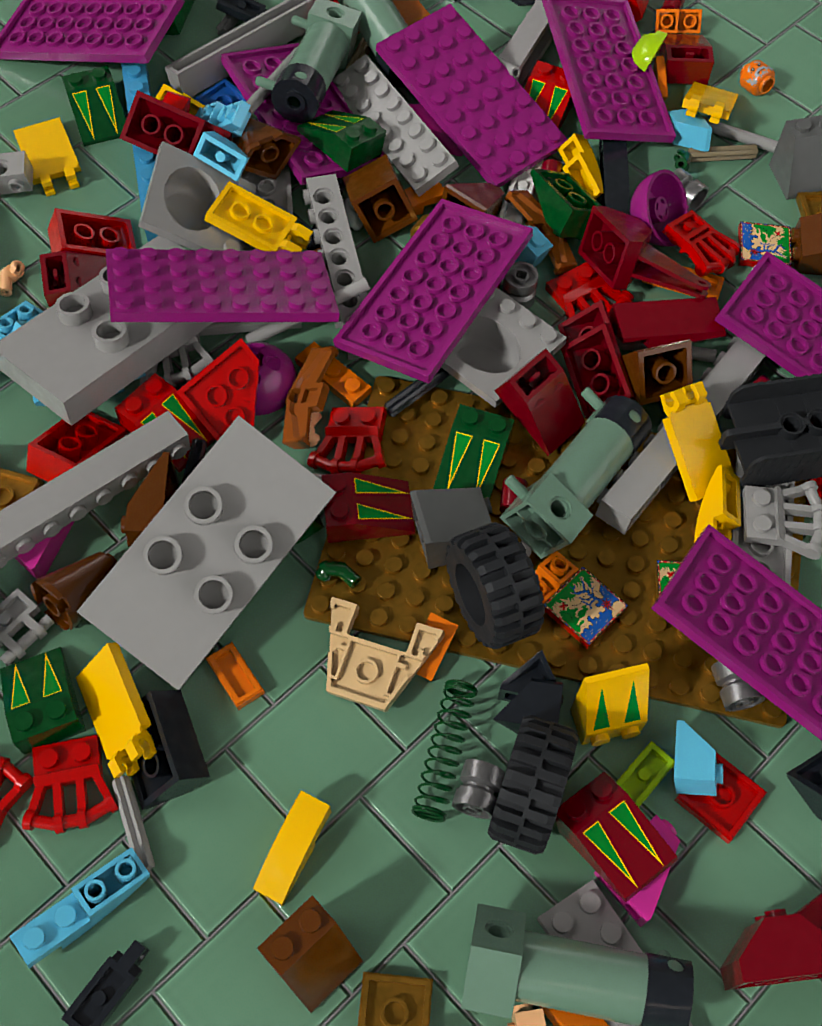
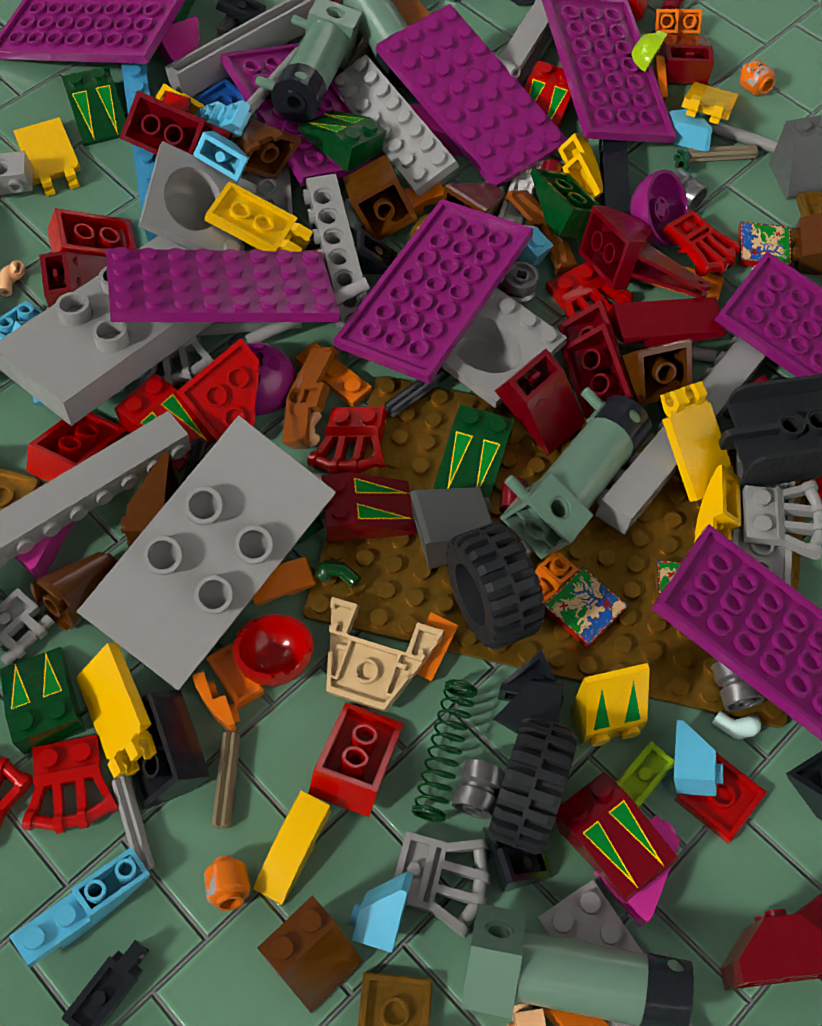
none -> dark pink slope [158,16,201,65]
none -> orange slope [191,671,241,733]
none -> orange head [204,855,251,911]
none -> dark tan axle [212,731,241,829]
none -> red cylinder [233,614,314,687]
none -> orange slope [253,557,317,606]
none -> red slope [308,702,404,817]
none -> medium azure slope [349,872,413,953]
none -> black slope [357,228,397,274]
none -> light grey plate [394,831,492,939]
none -> black slope [483,828,553,893]
none -> light aqua arm [712,711,761,740]

